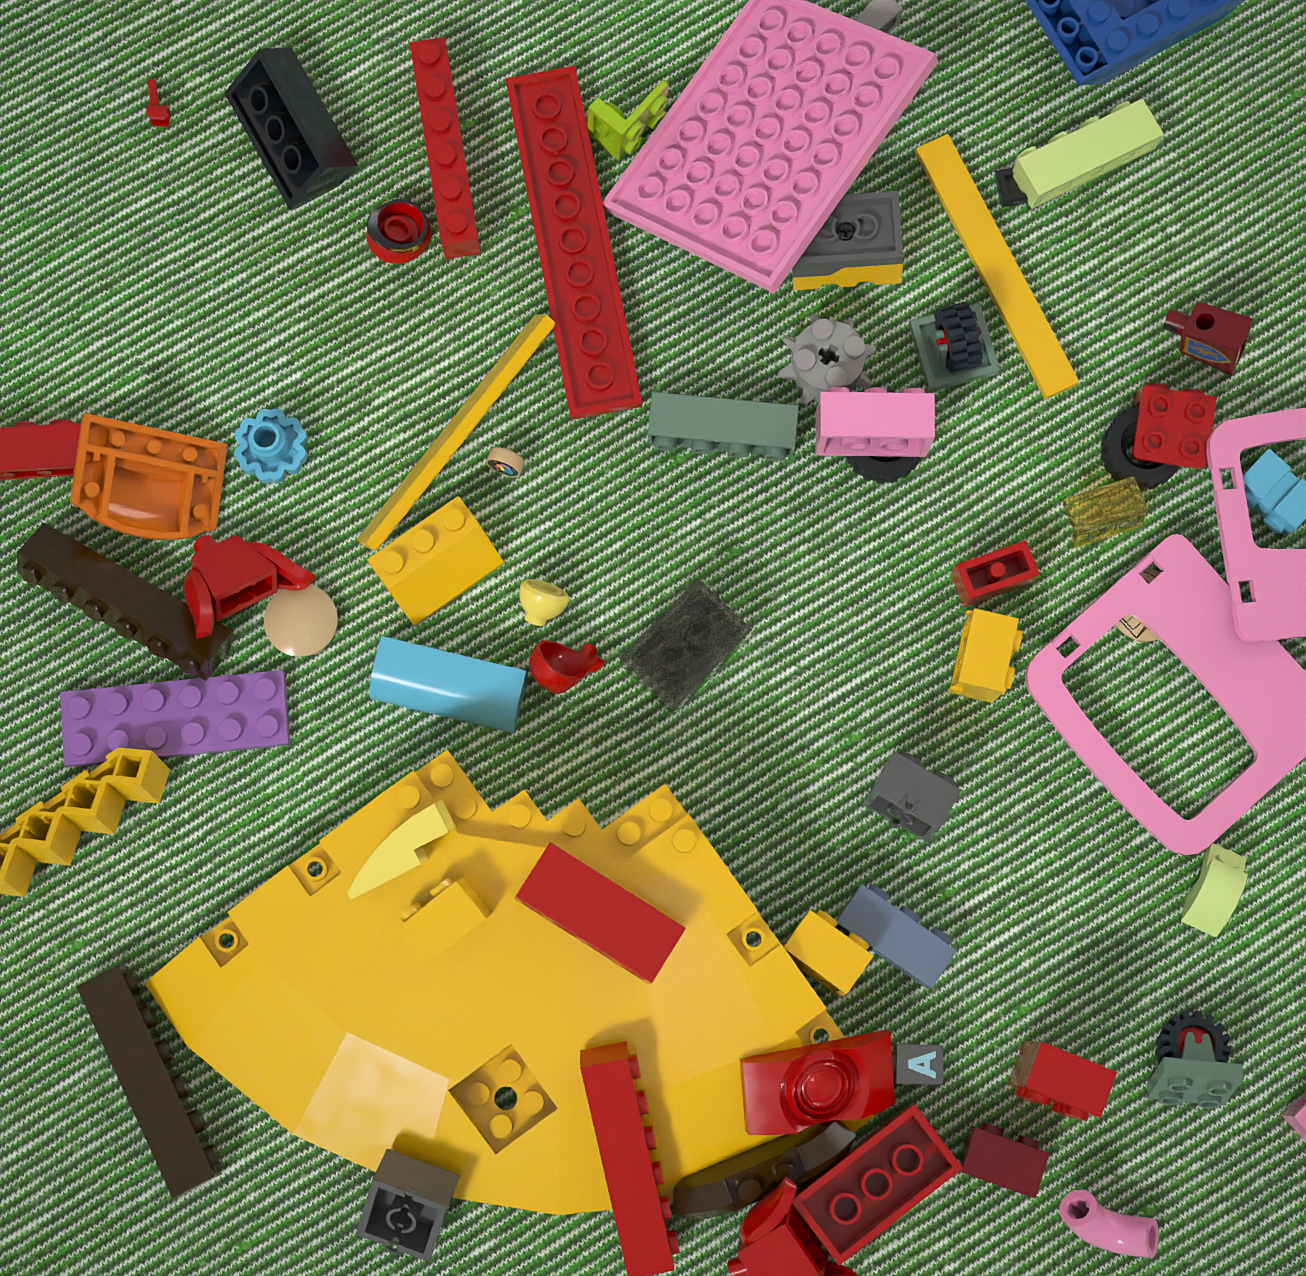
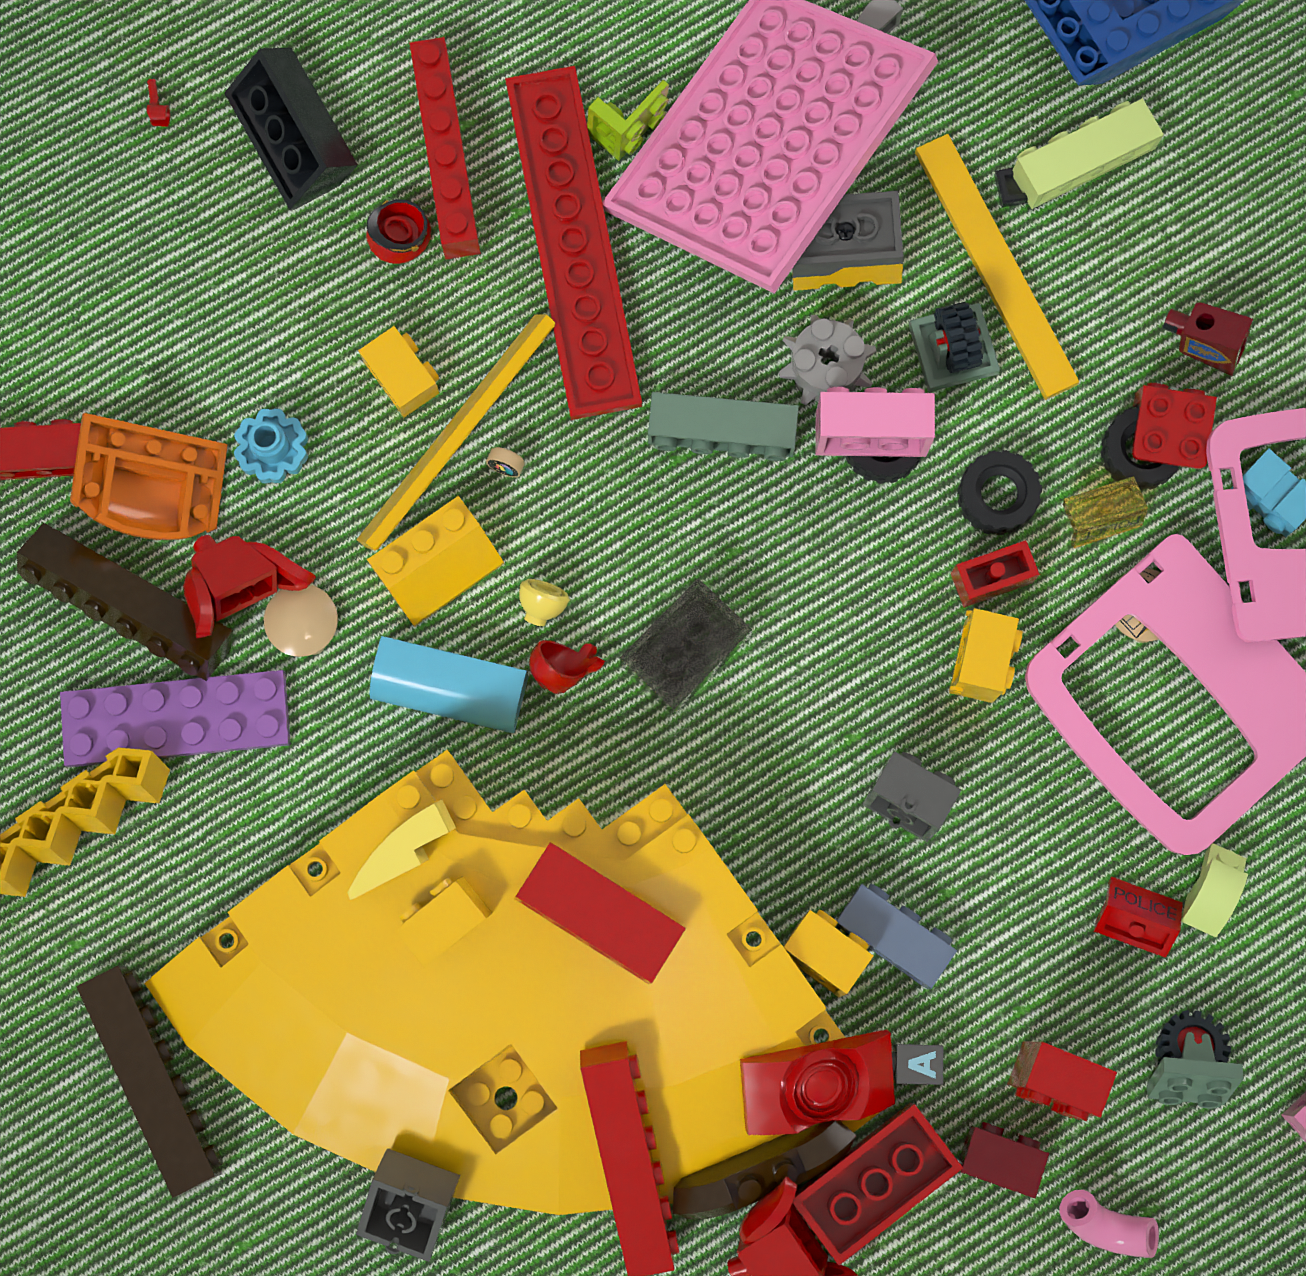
none -> yellow brick [358,326,440,417]
none -> black tyre [957,450,1042,535]
none -> red panel [1094,876,1183,958]

